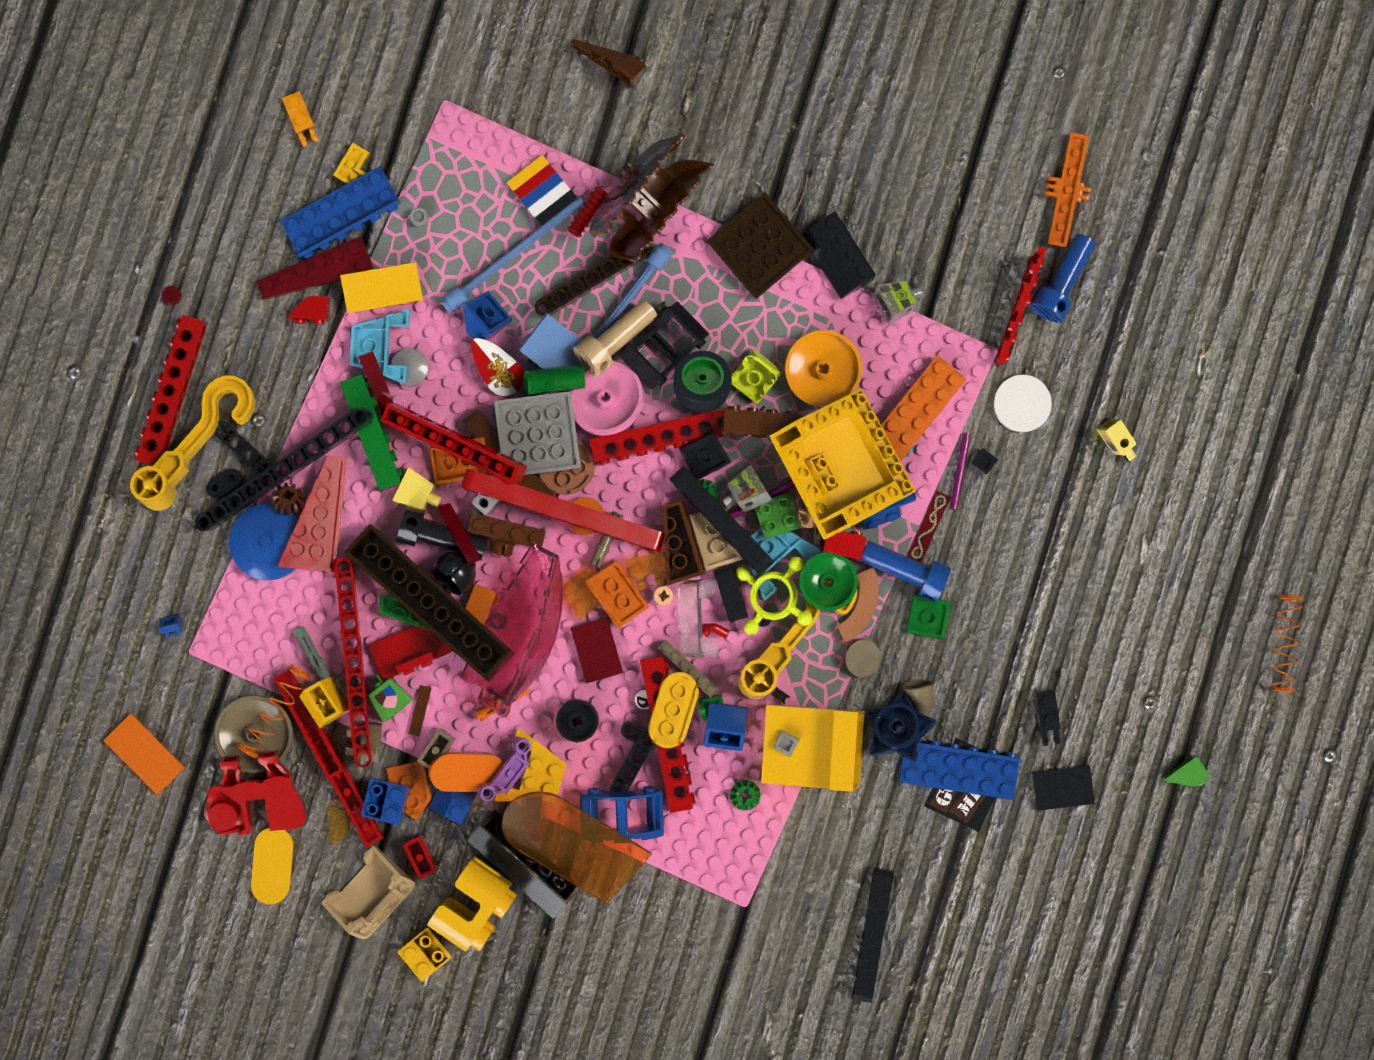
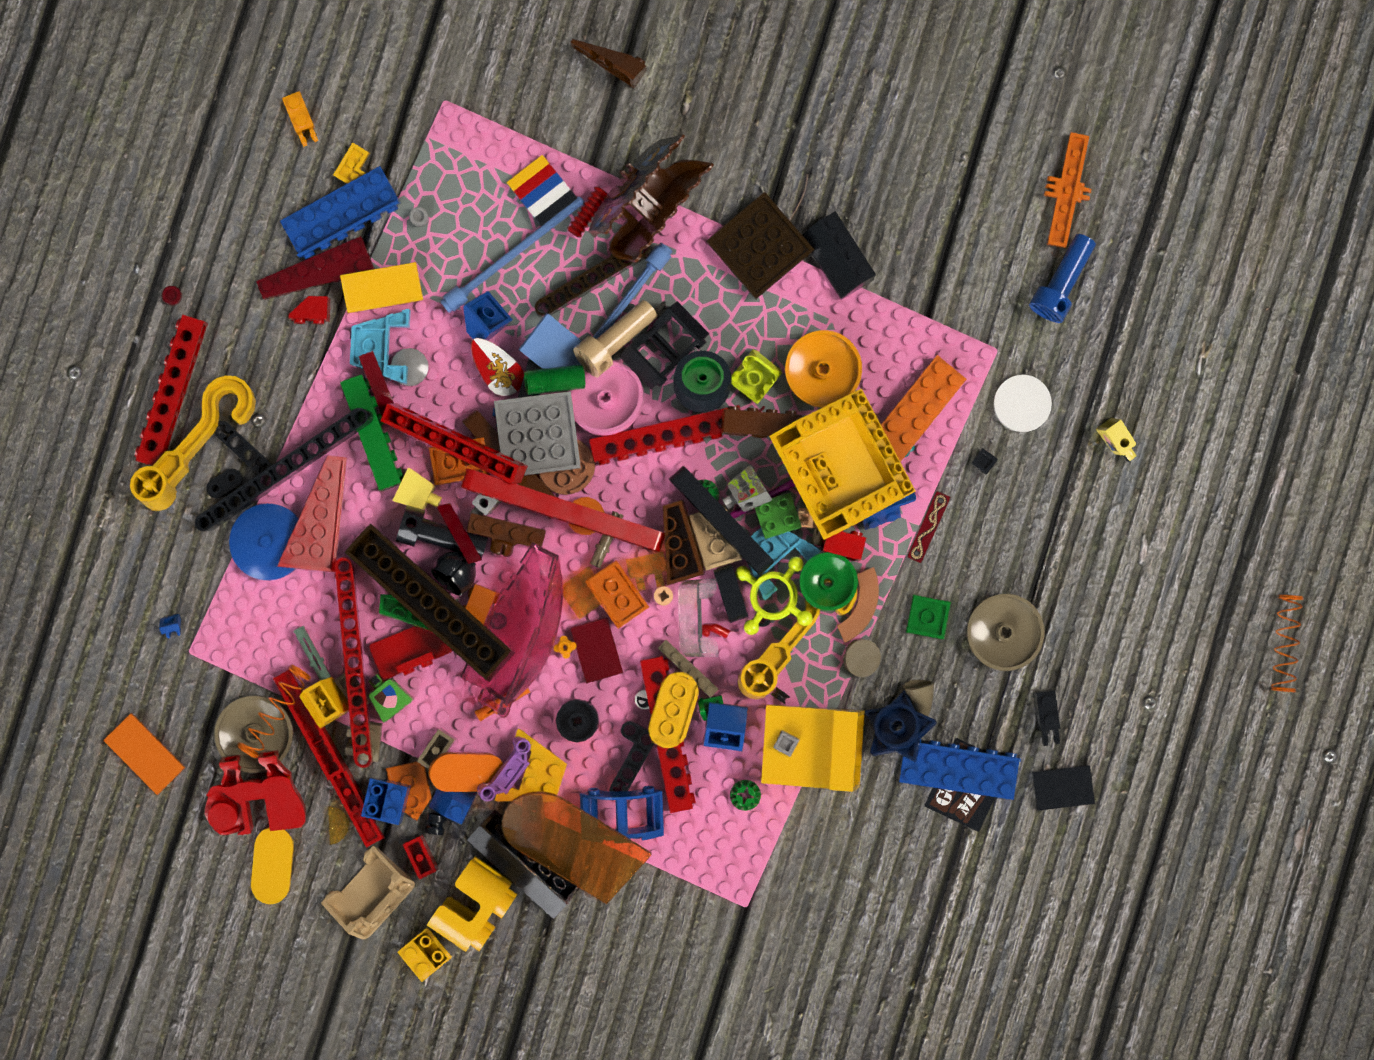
reddish brown gear [271,482,304,516] -> none
reddish brown sticker [408,685,432,736] -> none
black tile [679,429,731,480] -> none
black beam [852,868,894,1003] -> none
blue piece [861,540,951,603] -> none
torso [873,281,923,325] -> none
magenta bar [950,433,971,509] -> none
red wing [995,247,1046,366] -> none
bright green slope [1162,755,1210,787] -> none
none -> black wheel [425,813,446,835]
none -> light orange plate [554,636,577,659]
none -> dark tan dish [967,594,1045,671]

